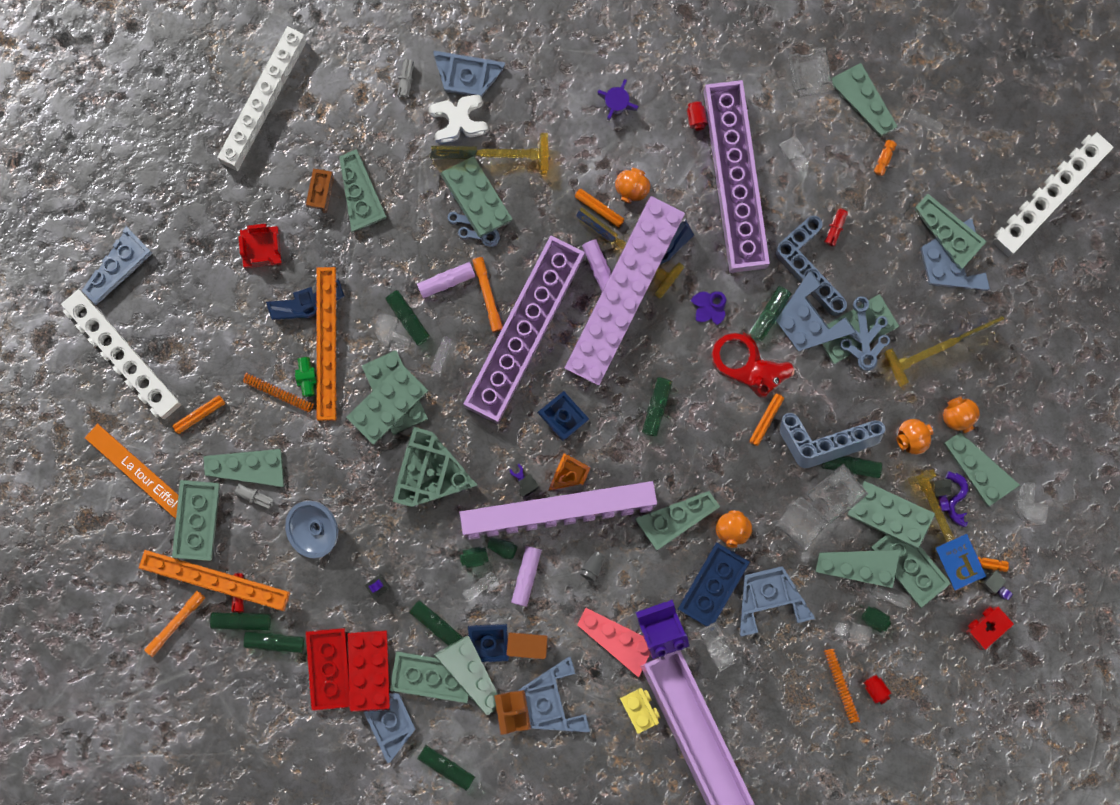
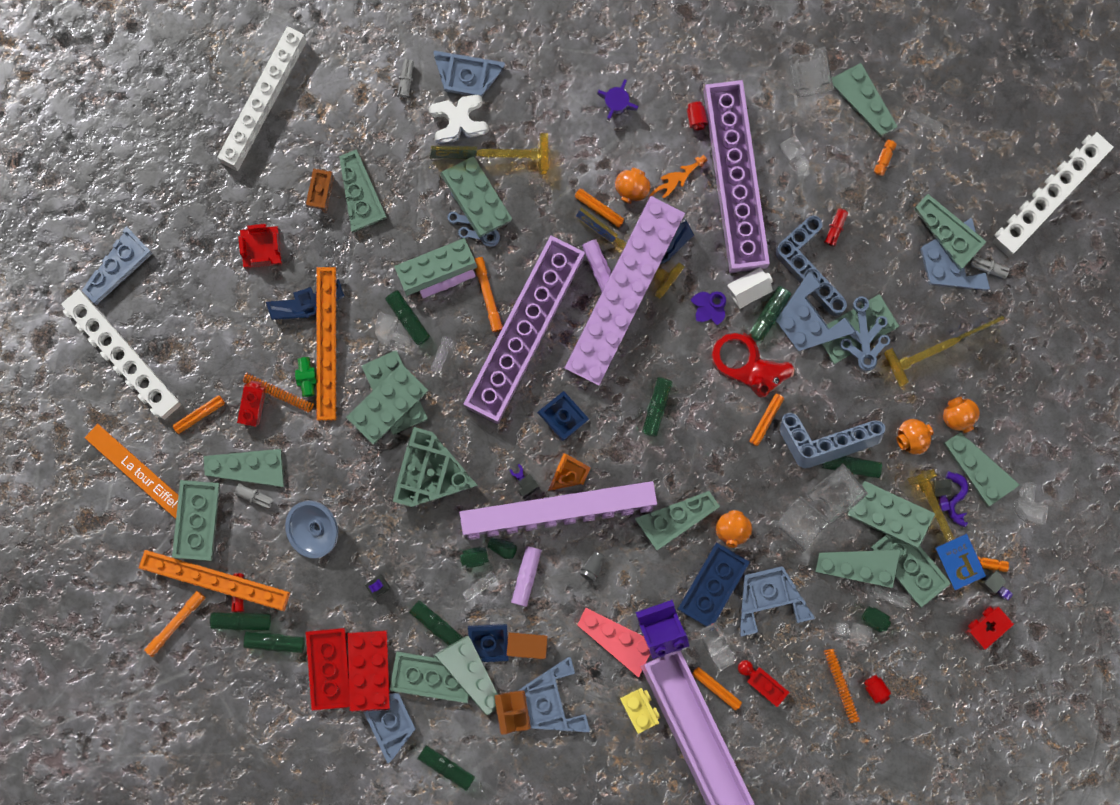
none -> red brick [237,381,267,427]
none -> sand green plate [394,238,477,296]
none -> orange piece [648,155,708,199]
none -> orange axle [692,667,742,710]
none -> white brick [727,267,773,308]
none -> red plate [738,660,790,707]
none -> light grey axle [971,256,1009,280]

